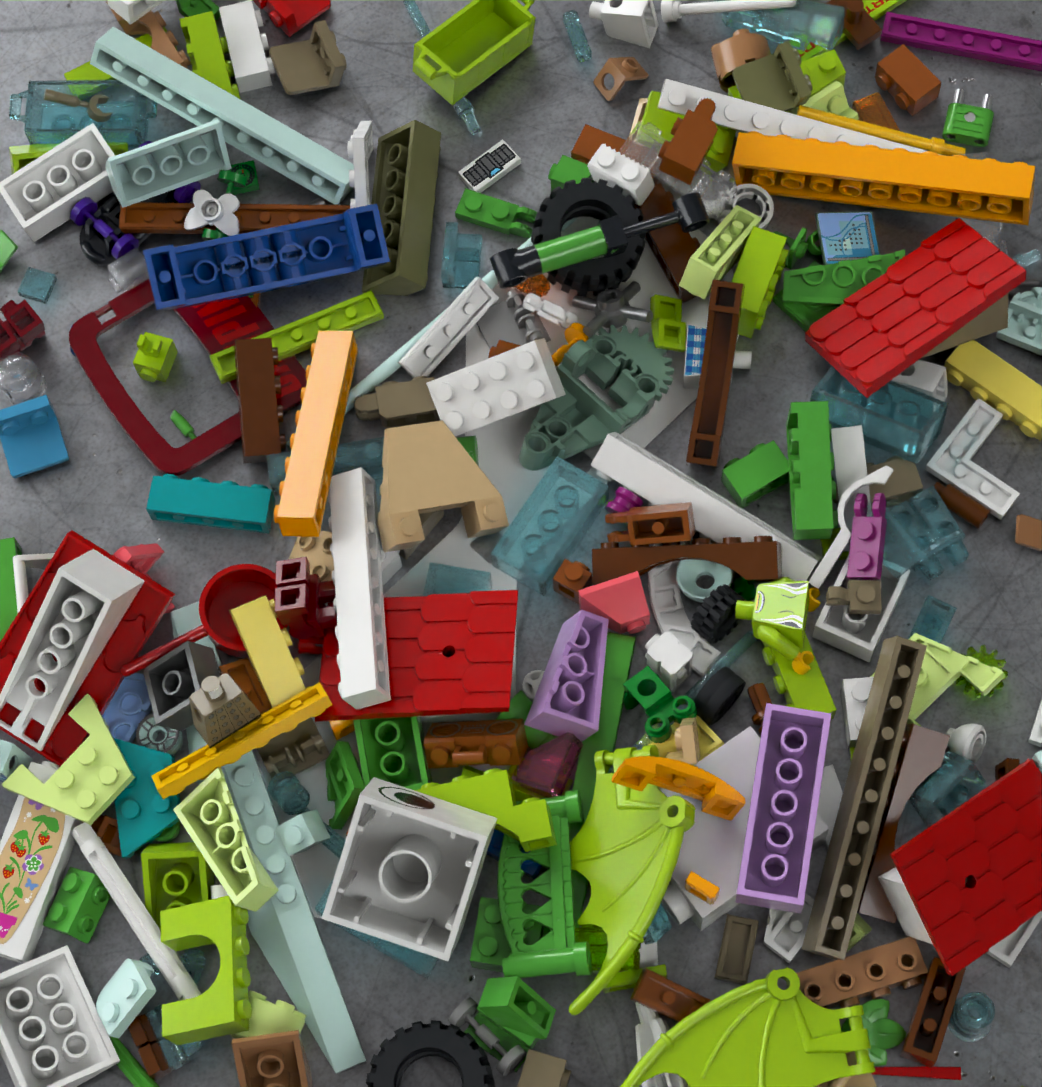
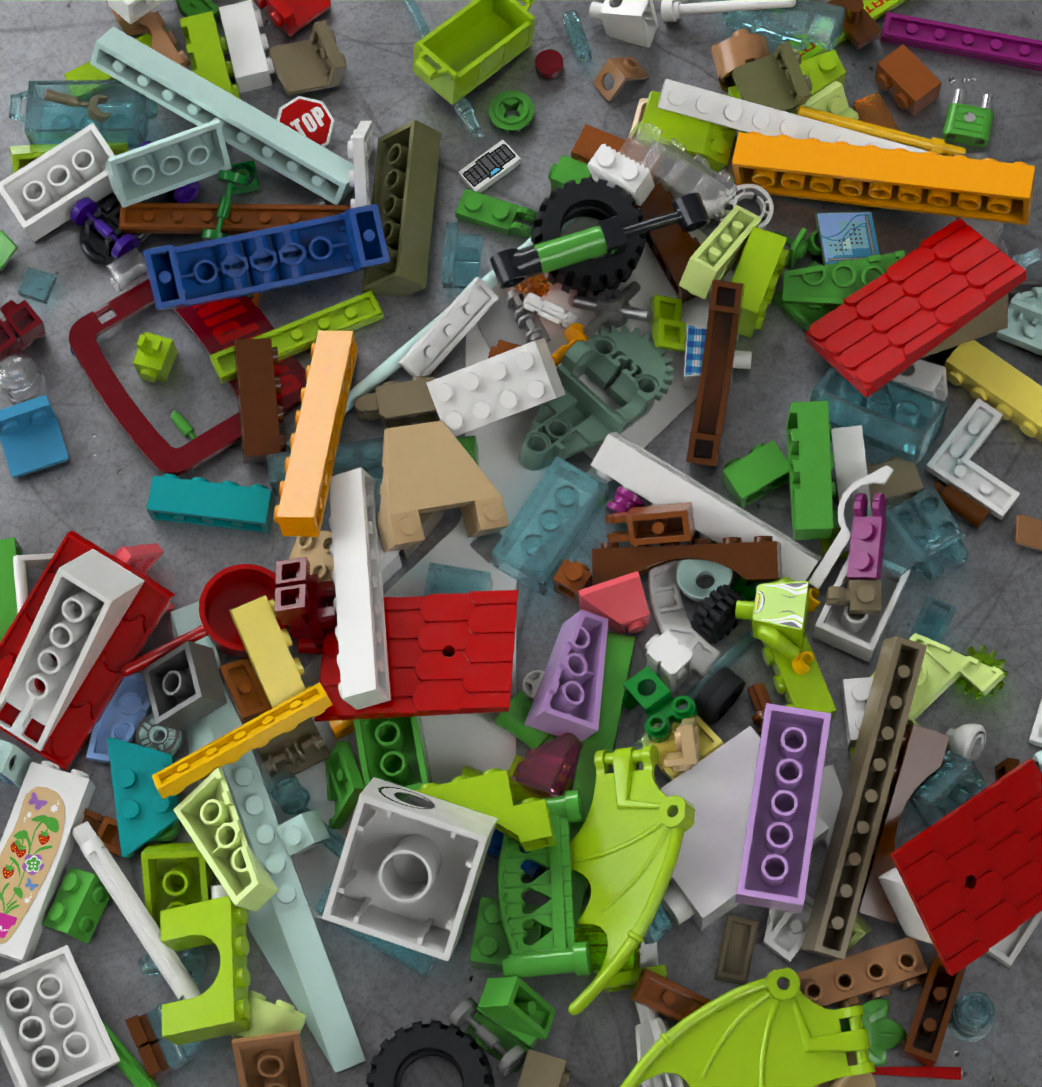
yellowish green wing [2,693,135,825] -> none
light aqua slope [96,958,157,1038] -> none
white animal [184,189,240,236] -> none
dark tan torso [189,673,261,748] -> none
dark orange piece [423,719,528,769] -> none
light orange slope [612,756,746,821] -> none
dark orange hinge [658,98,718,185] -> none
light orange tile [685,871,720,905] -> none
none -> piece [277,96,335,148]
none -> bright green gear [489,90,534,133]
none -> dark red tile [535,49,564,79]

